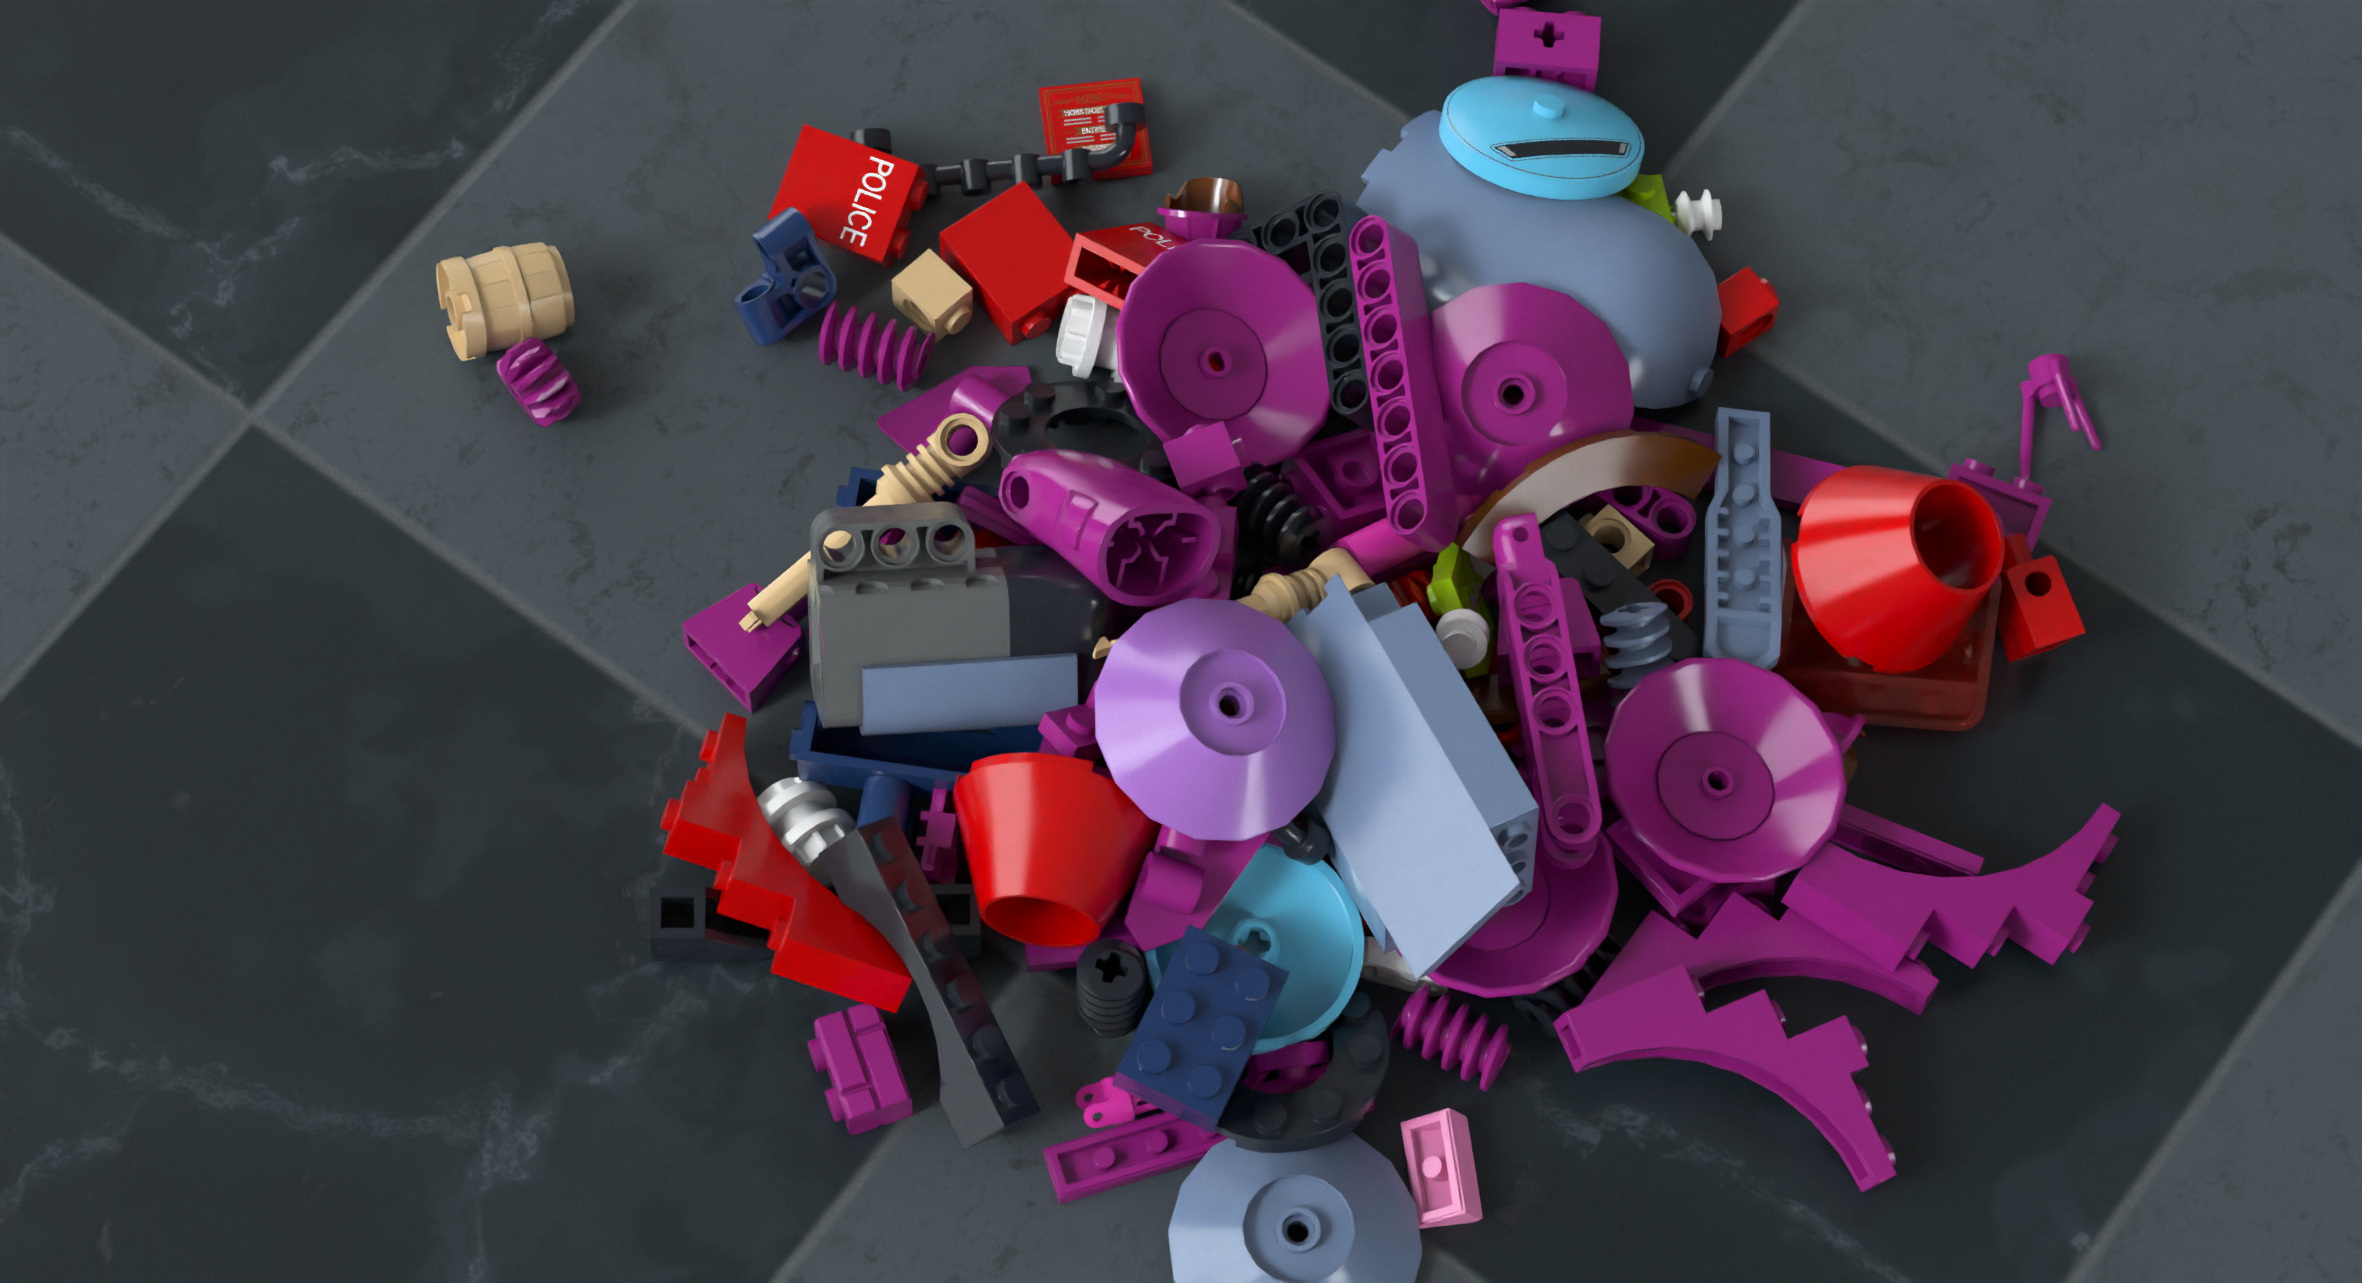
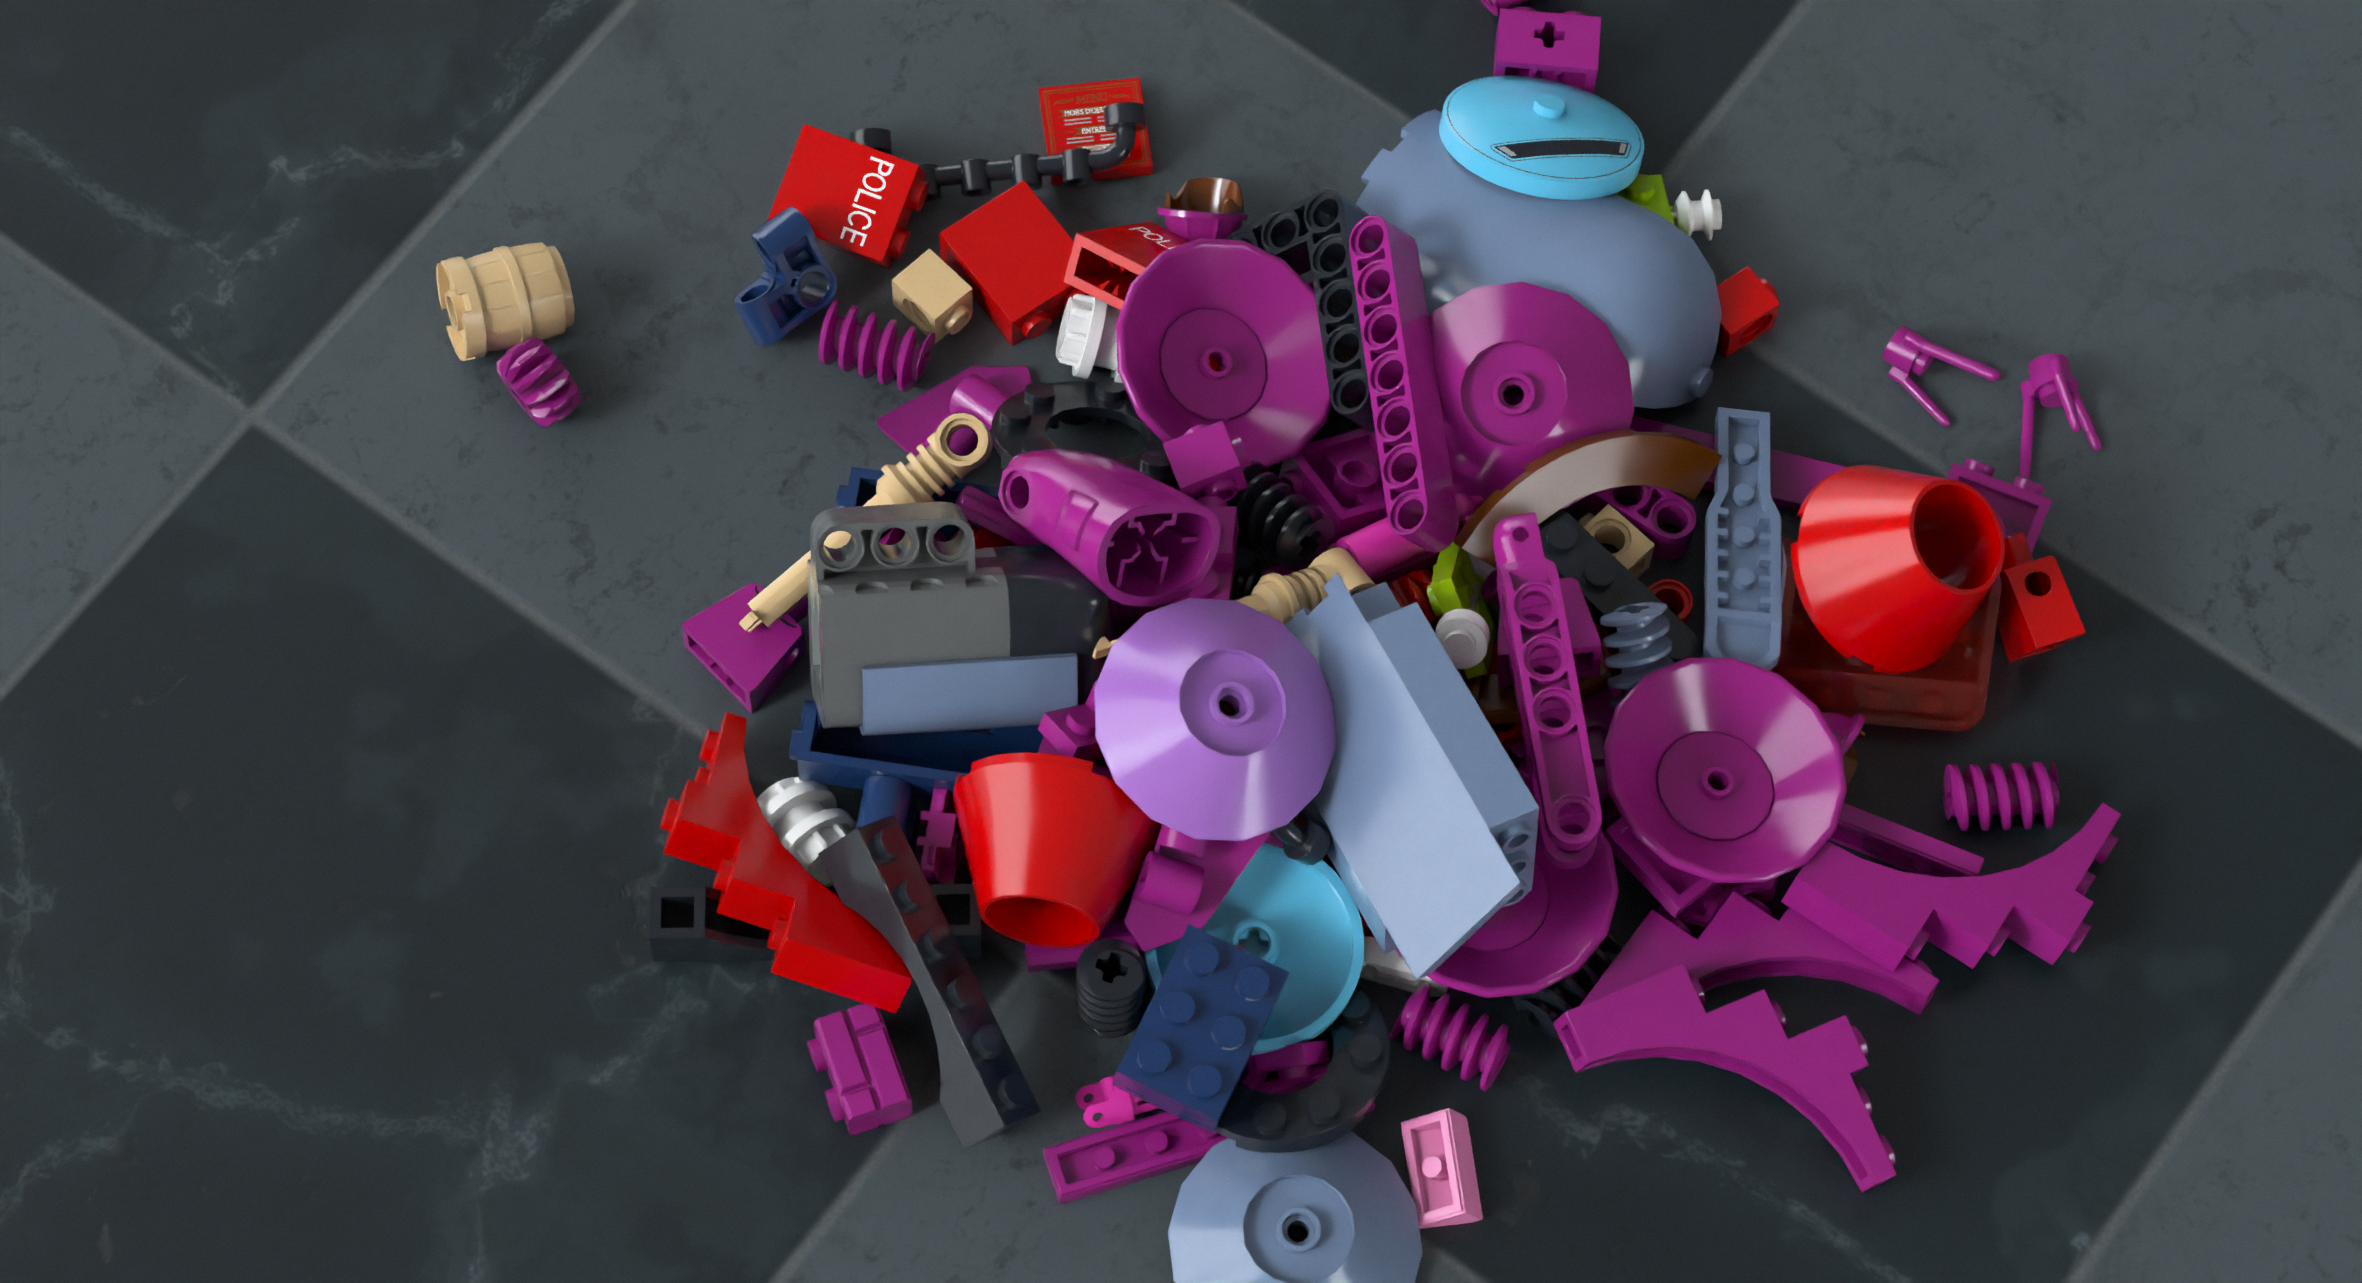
none -> magenta plant [1882,325,2001,427]
none -> magenta piece [1943,762,2059,831]

